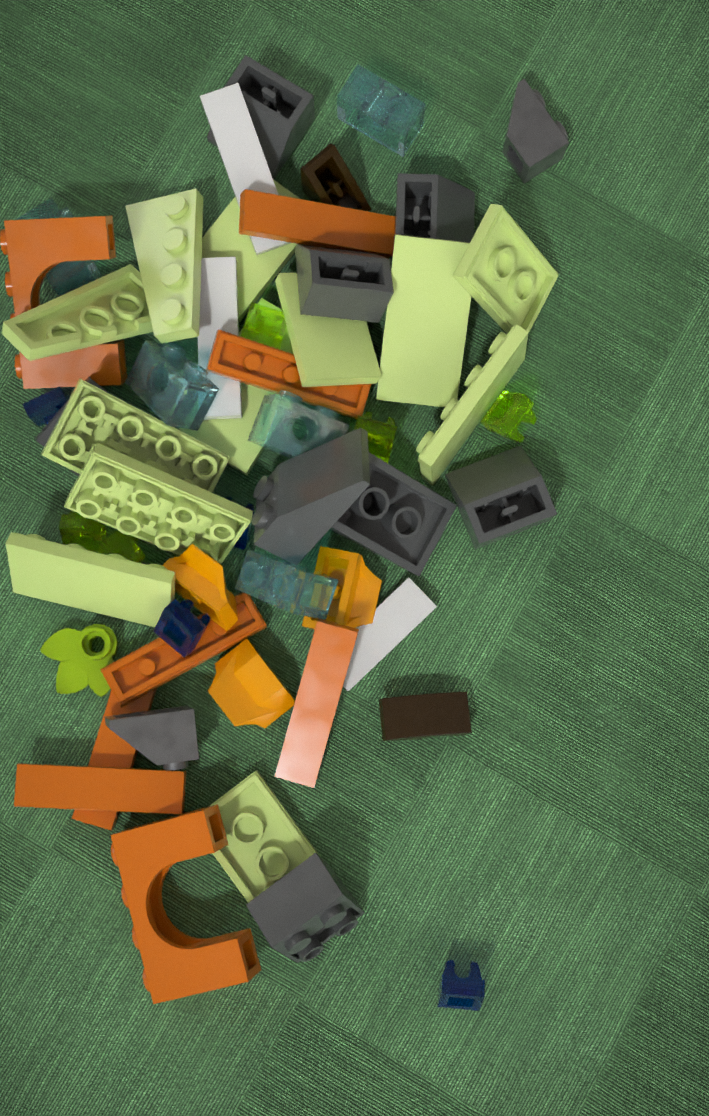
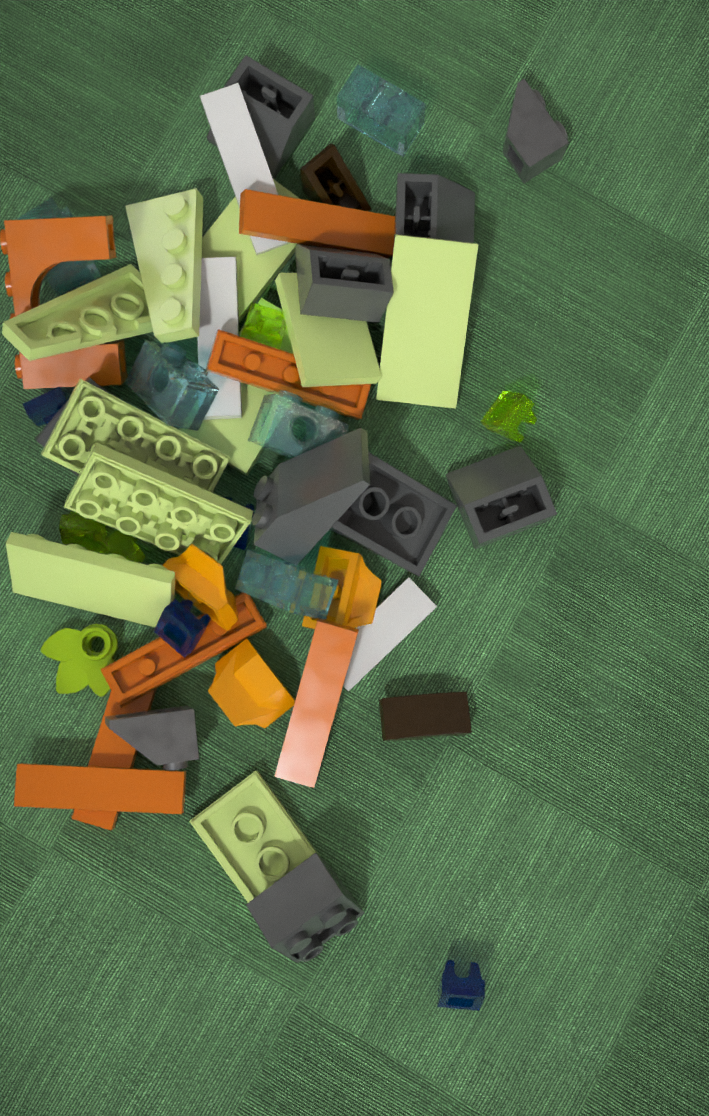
orange arch [111,804,261,1004] -> none
clear neon green tile [354,412,398,463] -> none
yellowish green tile [416,324,529,486] -> none
yellowish green tile [453,204,559,334] -> none

